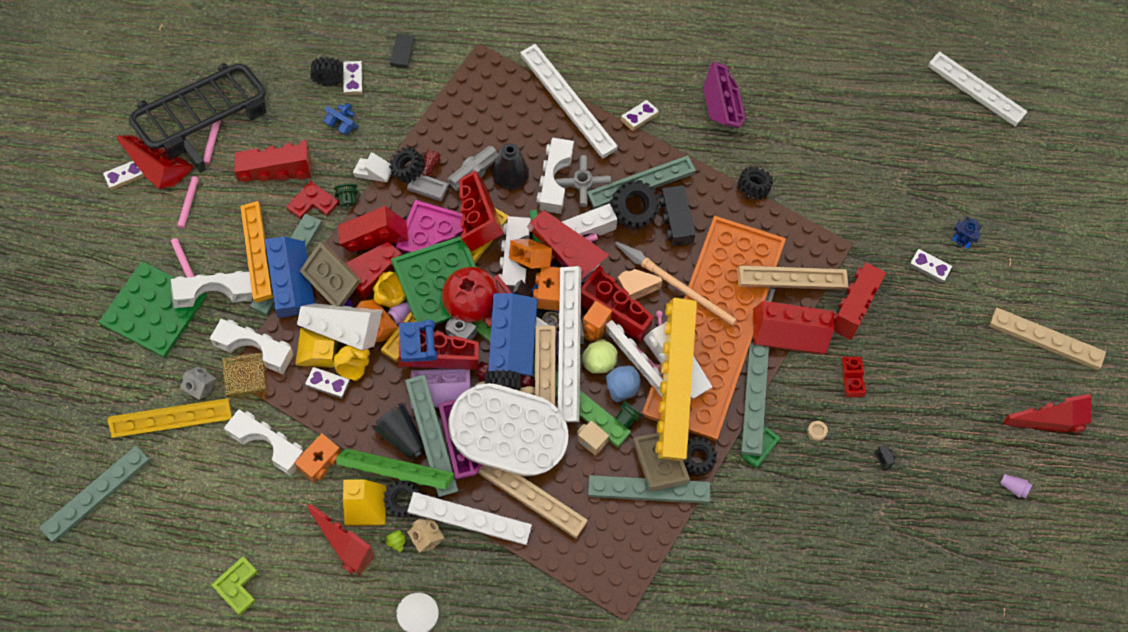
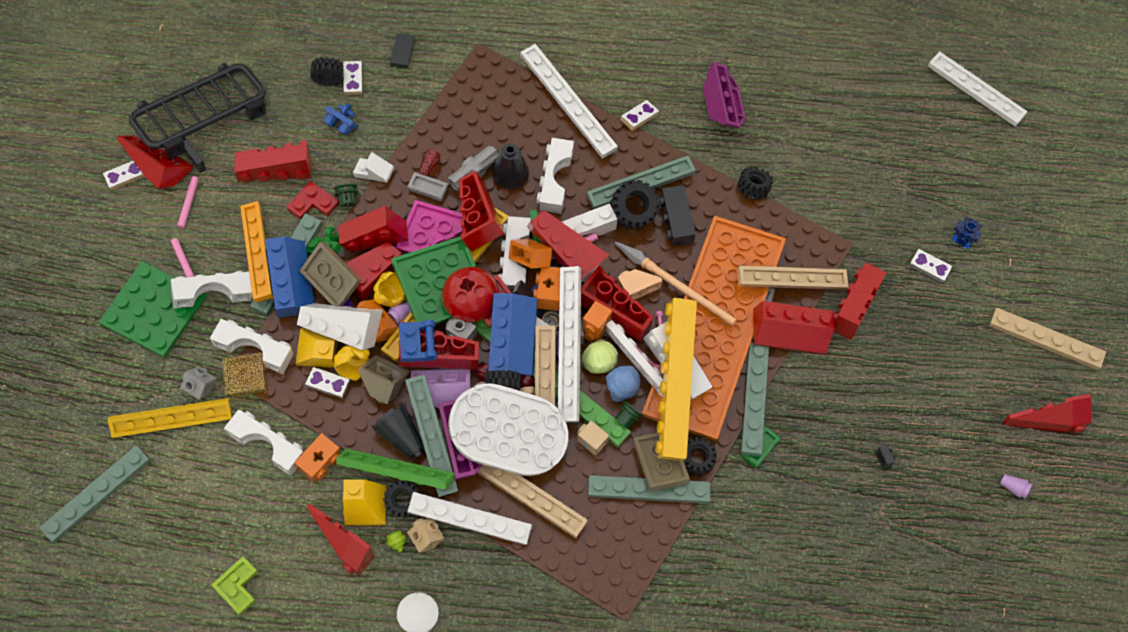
bright pink bar [203,120,221,165] -> none
black tyre [389,147,426,183] -> none
light grey bar [555,155,611,207] -> none
tan tile [807,421,828,442] -> none
red slope [842,357,866,397] -> none
none -> green plate [306,226,342,256]
none -> dark tan slope [358,355,410,404]

